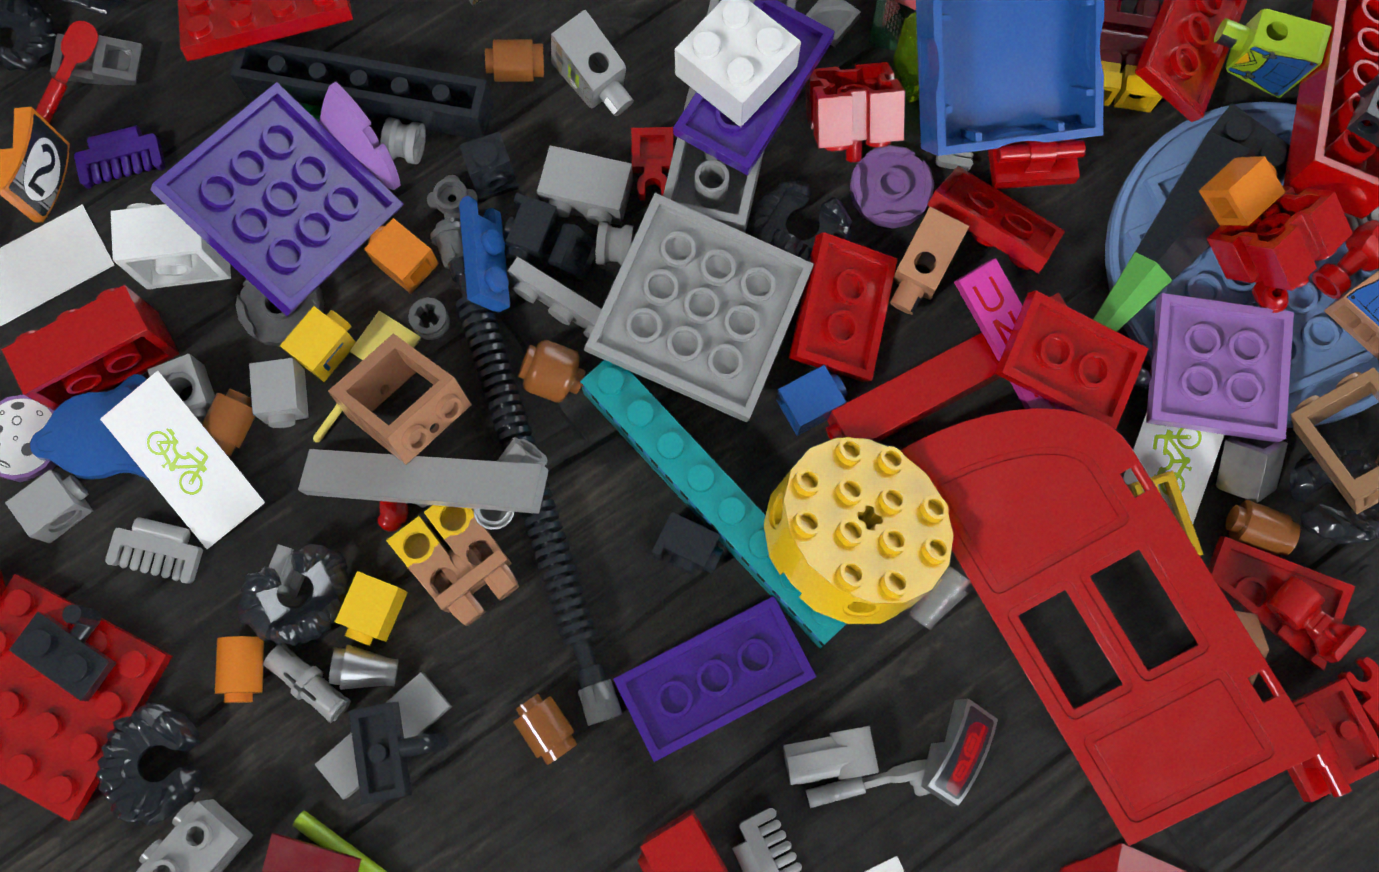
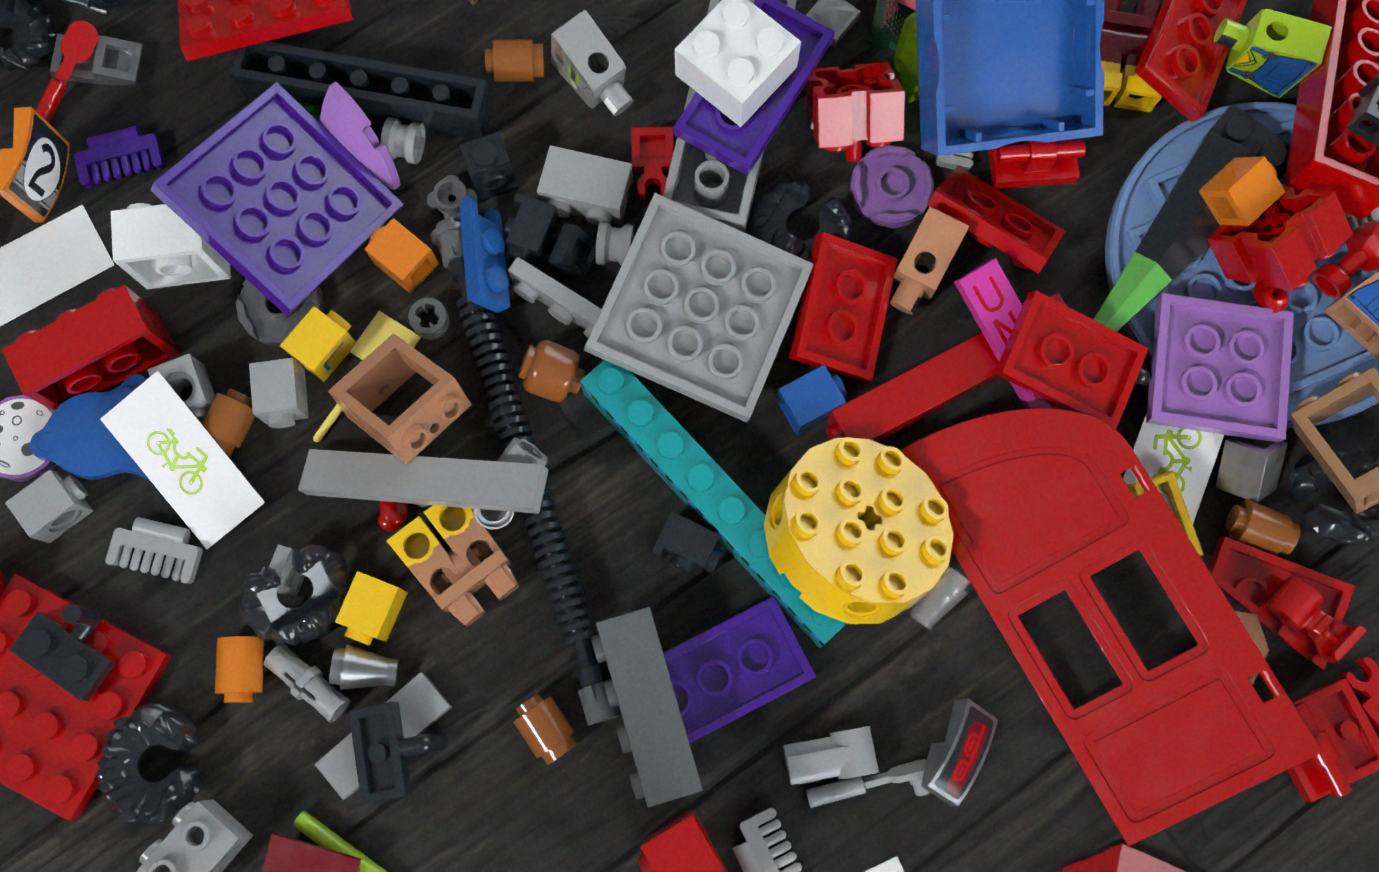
none -> dark grey brick [591,607,703,807]

